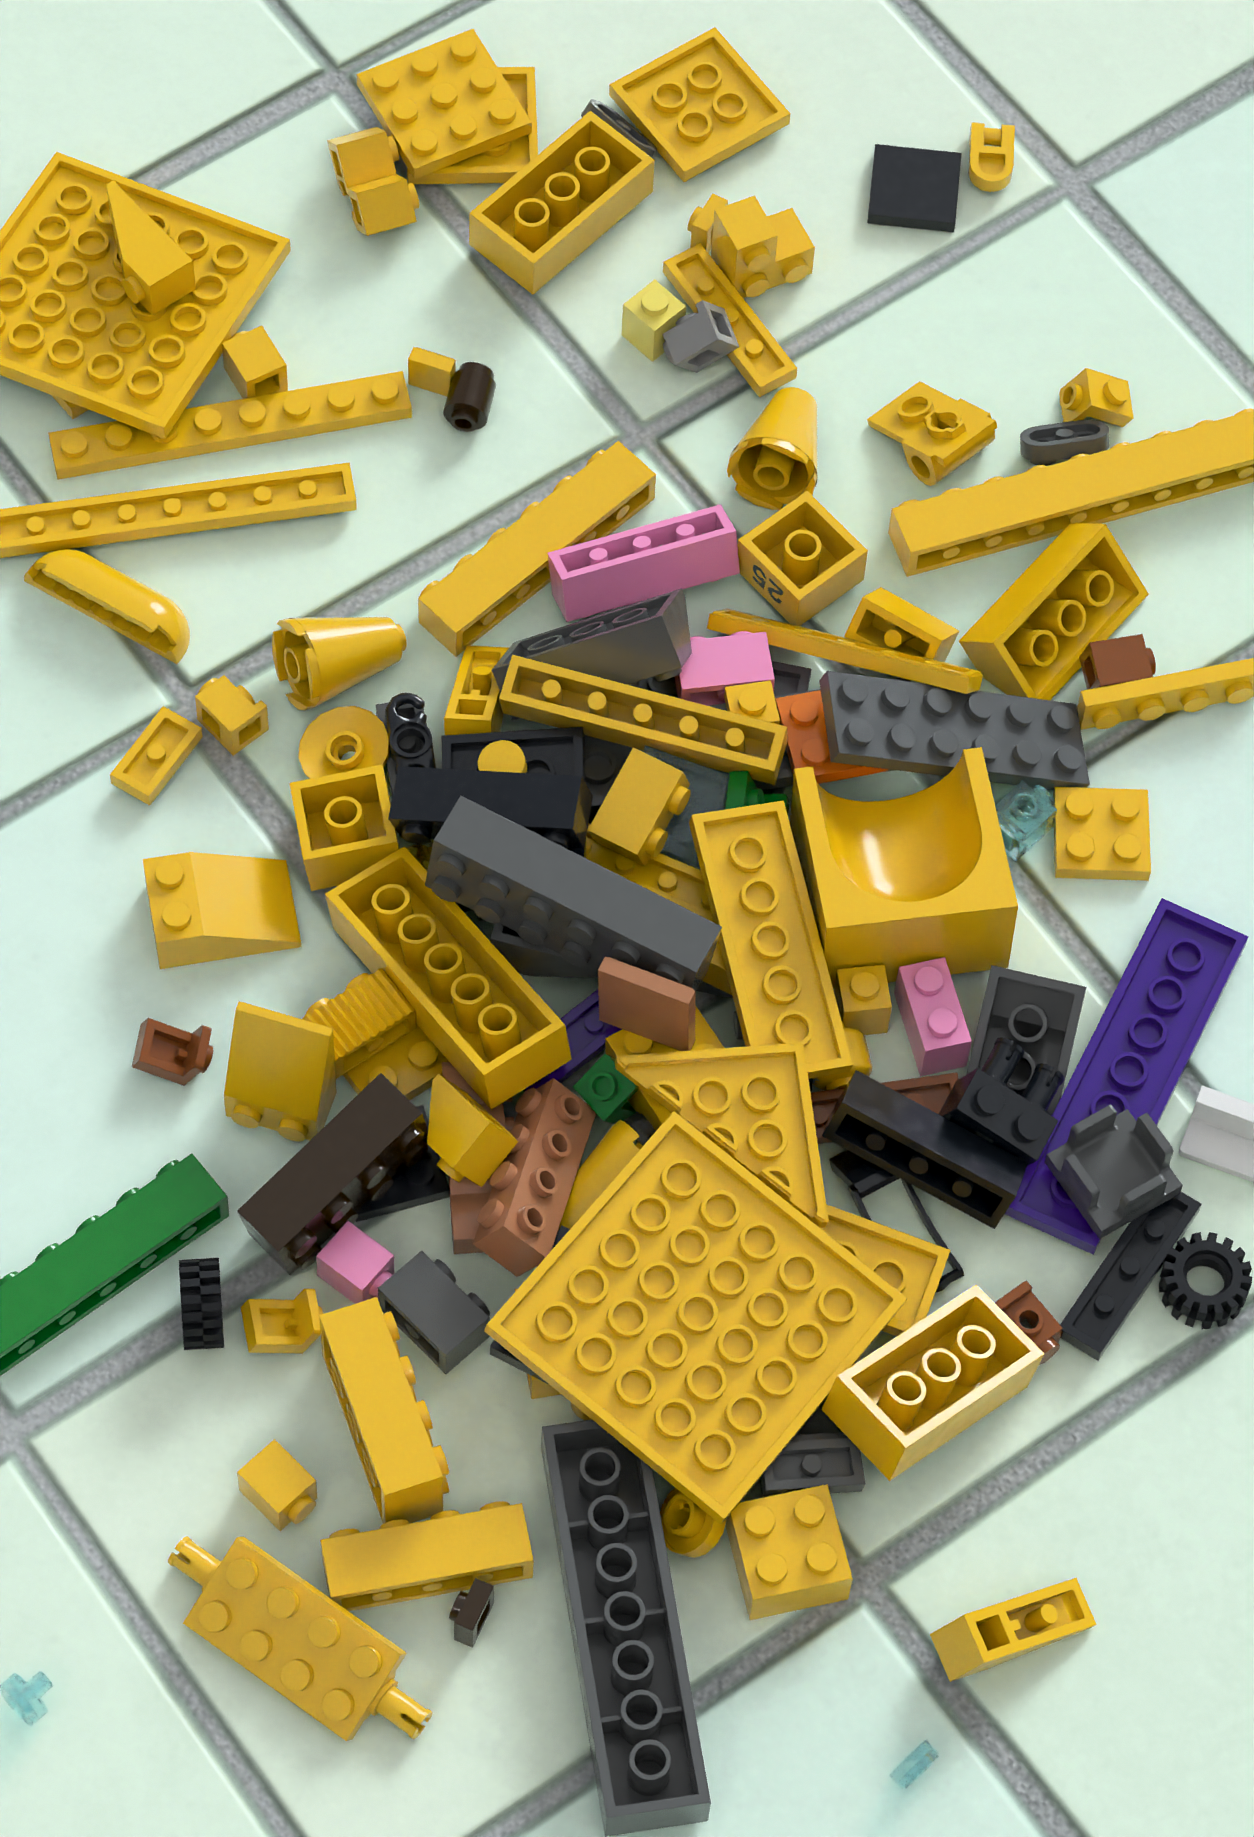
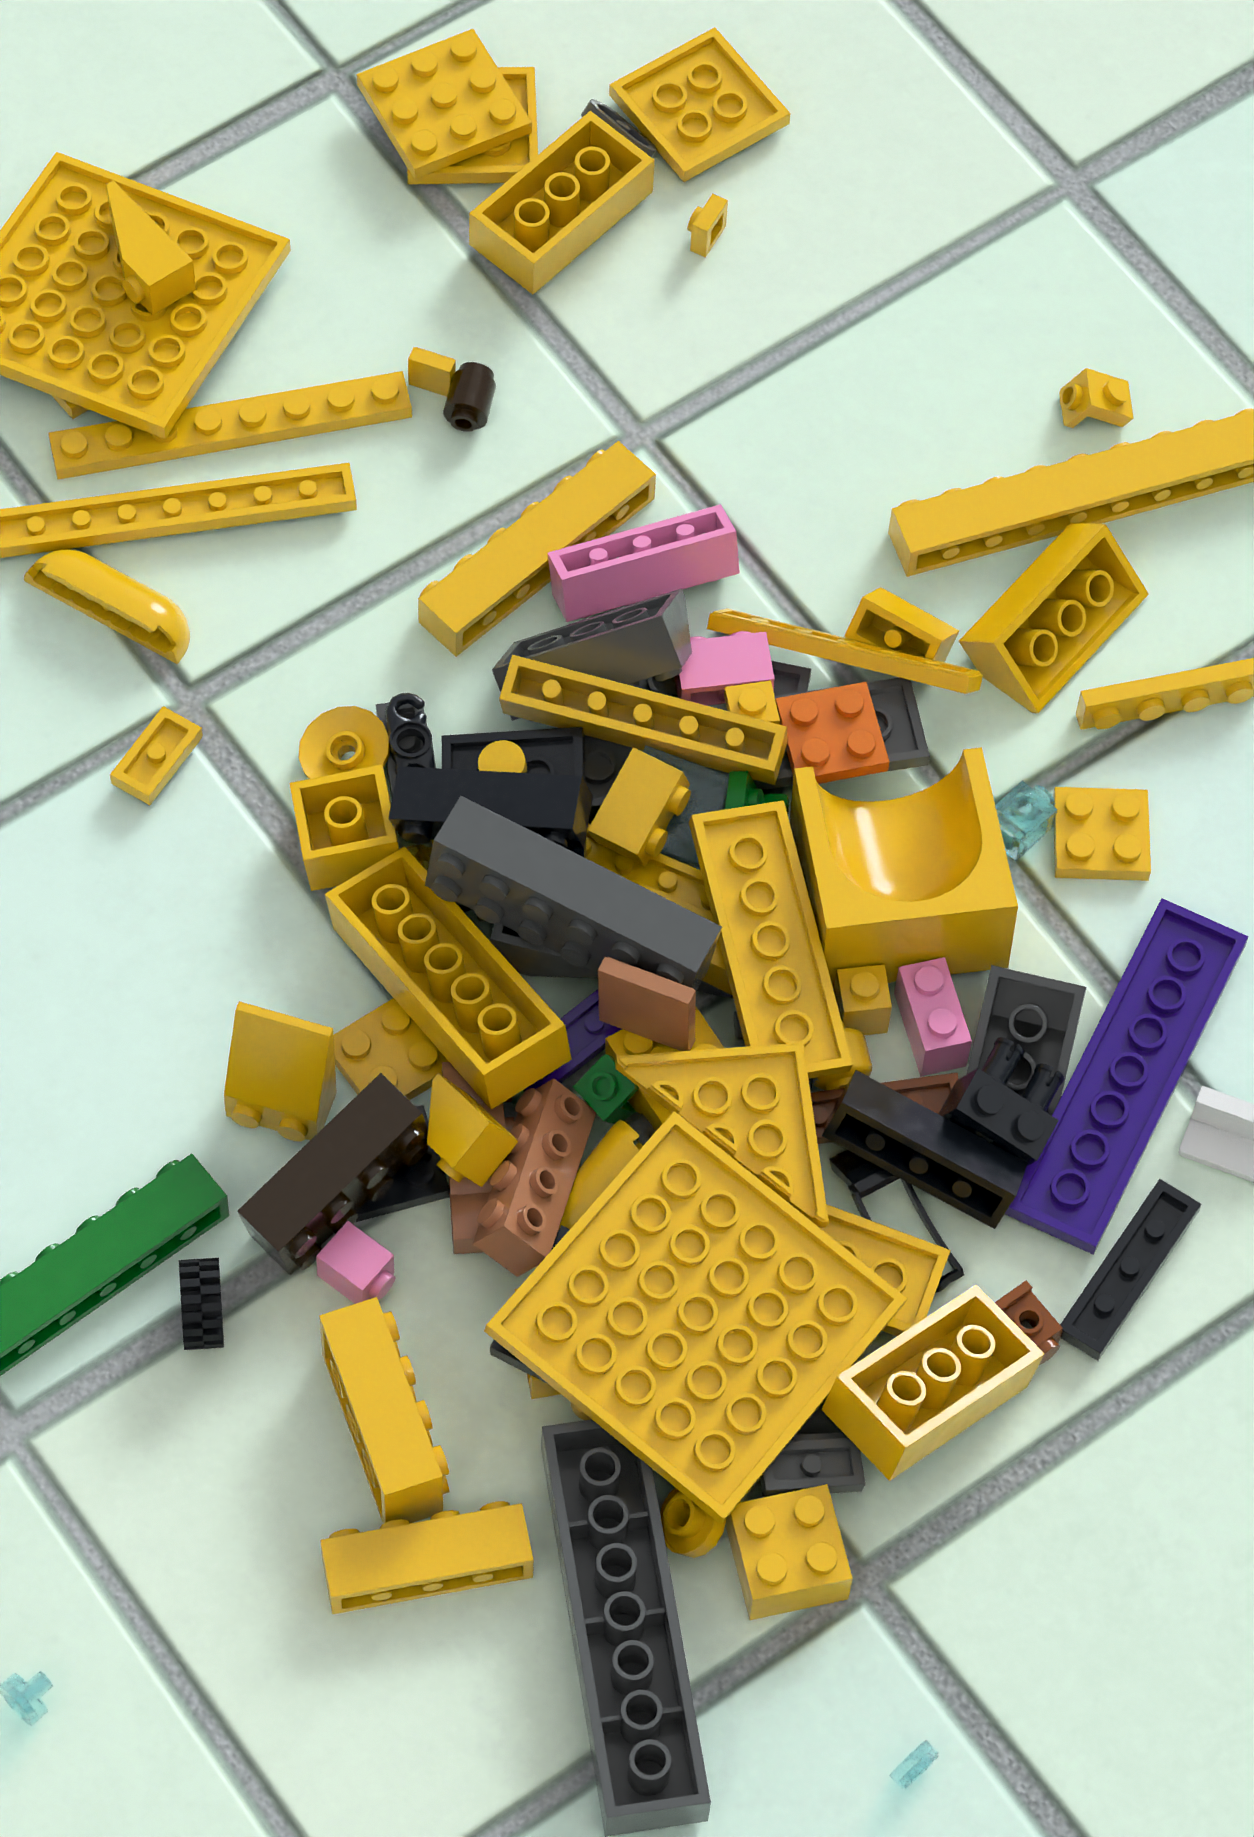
dark orange bracket [132,1018,213,1086] -> none
yellow slope [143,852,302,969] -> none
yellow plate [168,1536,433,1741] -> none
yellow brick [195,675,269,756] -> none
yellow brick [222,325,288,399] -> none
yellow brick [237,1439,317,1531] -> none
yellow bracket [240,1289,324,1354] -> none
yellow cone [272,617,407,710] -> none
yellow brick [302,969,416,1079] -> none
yellow brick [327,127,419,236] -> none
dark grey brick [378,1251,490,1374] -> none
yellow slope [444,645,509,735] -> none
dark brown plate [449,1578,494,1648] -> none
light yellow brick [621,279,686,362] -> none
yellow plate [663,243,797,397] -> none
light grey brick [663,300,739,373] -> none
yellow brick [711,195,815,298] -> none
yellow cone [727,387,817,510] -> none
yellow brick [738,491,868,626] -> none
dark grey plate [819,671,1090,790] -> none
black tile [867,144,962,232] -> none
yellow piece [867,381,998,486] -> none
yellow slope [930,1578,1097,1682] -> none
yellow plate [968,122,1015,192] -> none
dark grey plate [1020,420,1109,466] -> none
dark grey panel [1045,1105,1183,1239] -> none
dark orange brick [1079,634,1156,690] -> none
black tyre [1159,1232,1252,1329] -> none

